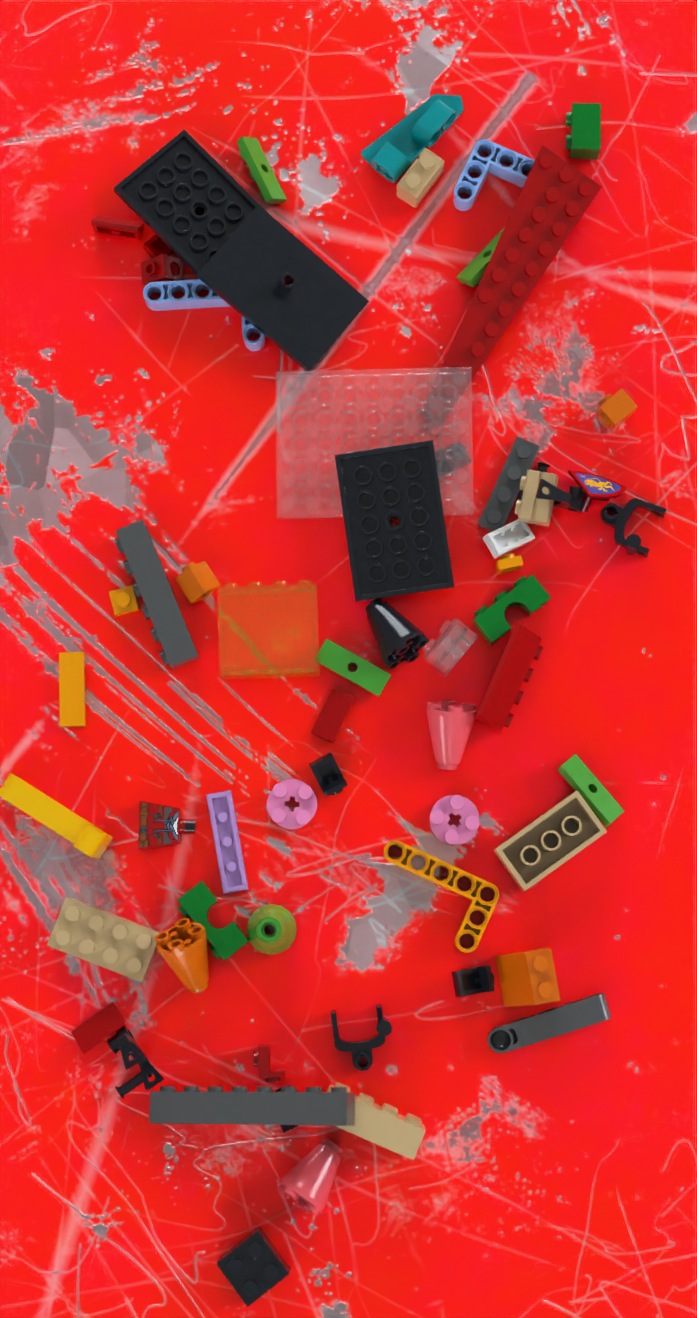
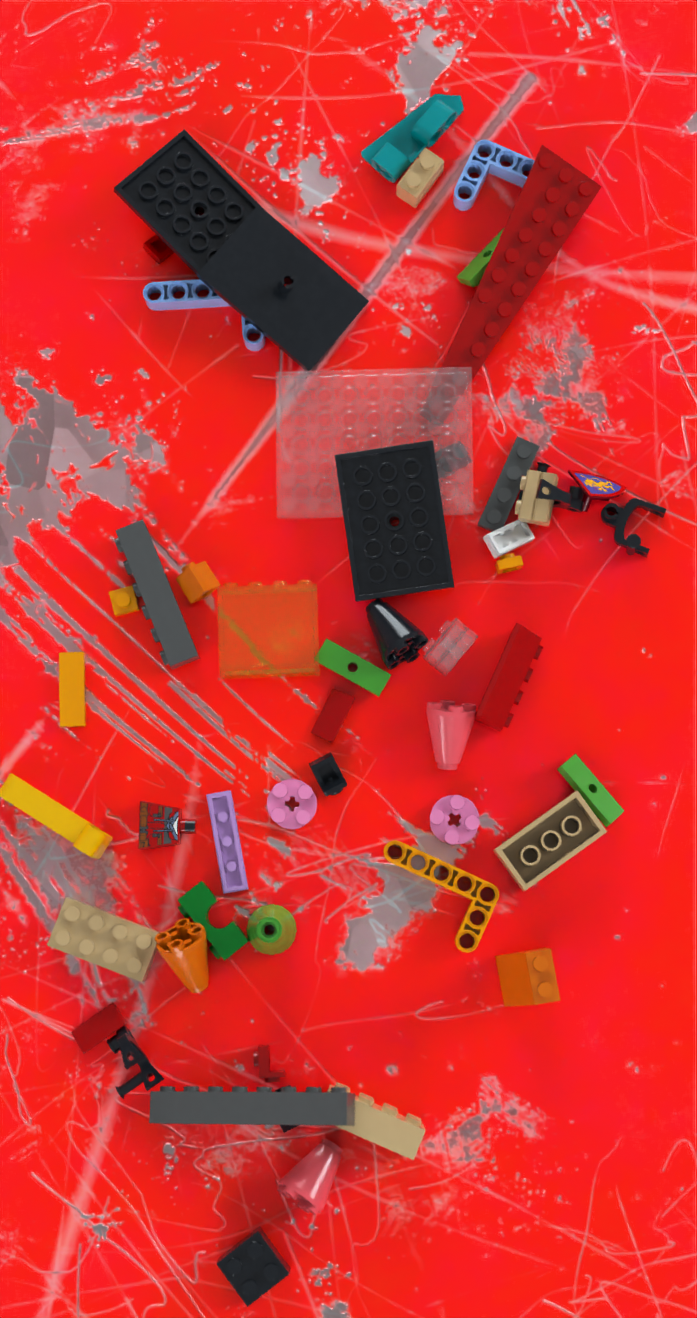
red slope [91,215,144,240] -> none
red bracket [141,254,184,286] -> none
bright green tile [236,137,287,204] -> none
black piece [331,1004,392,1071] -> none
black bracket [452,966,494,997] -> none
green arch [472,574,551,646] -> none
dark grey piece [487,993,612,1053] -> none
green brick [565,103,601,159] -> none
orange brick [597,389,638,431] -> none

